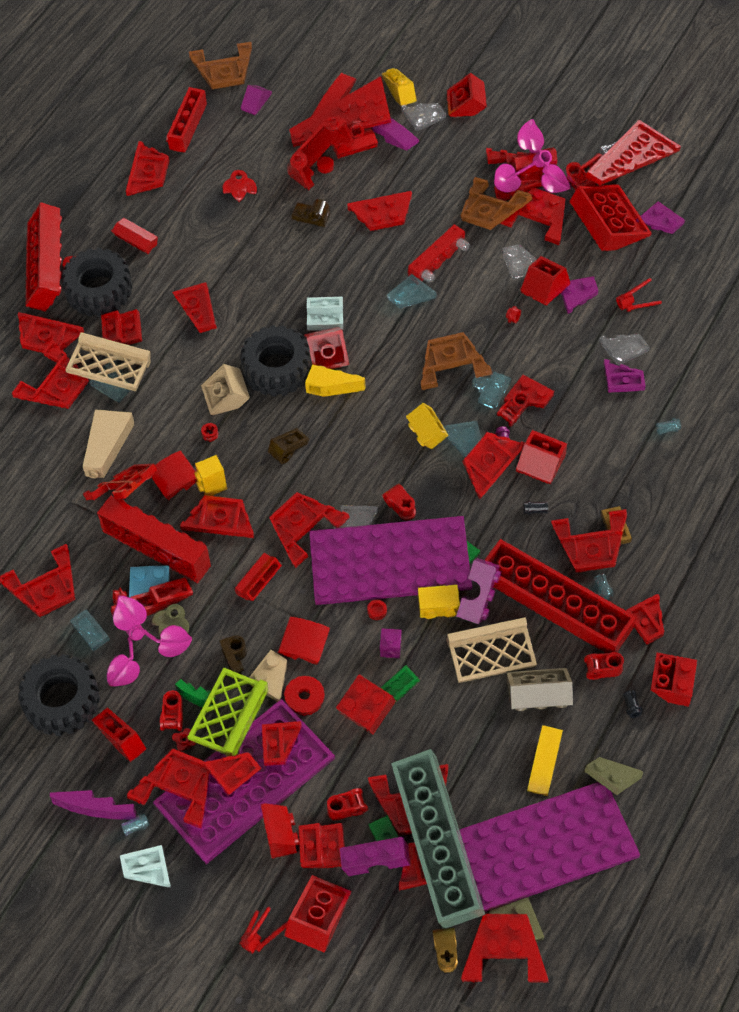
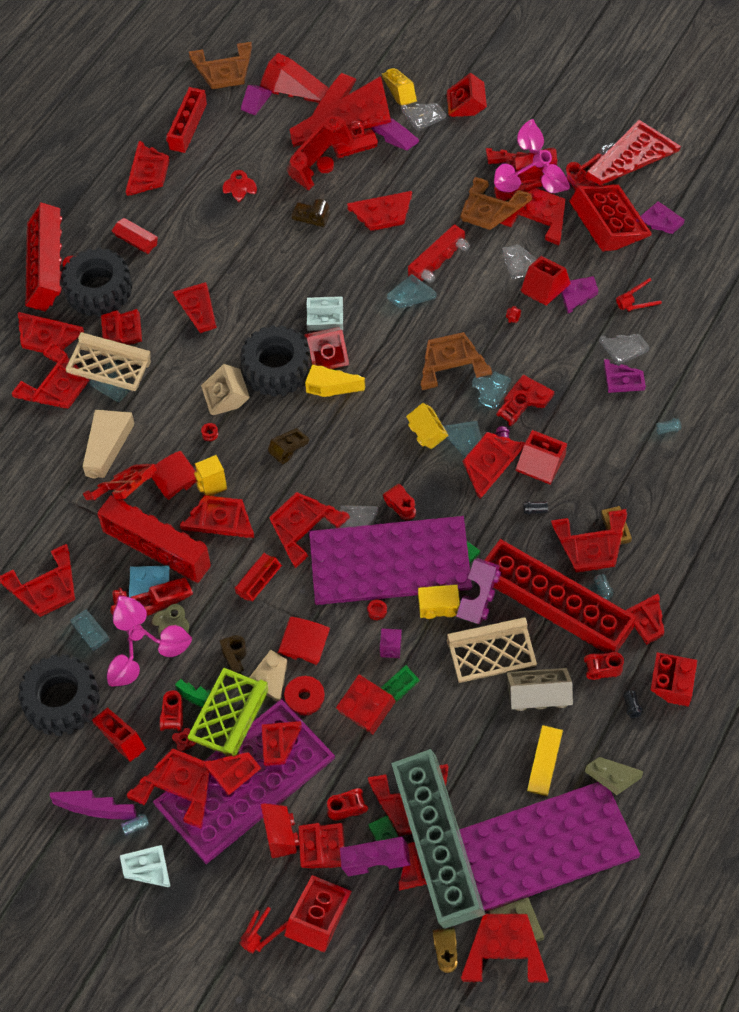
none -> red wedge [260,53,329,103]

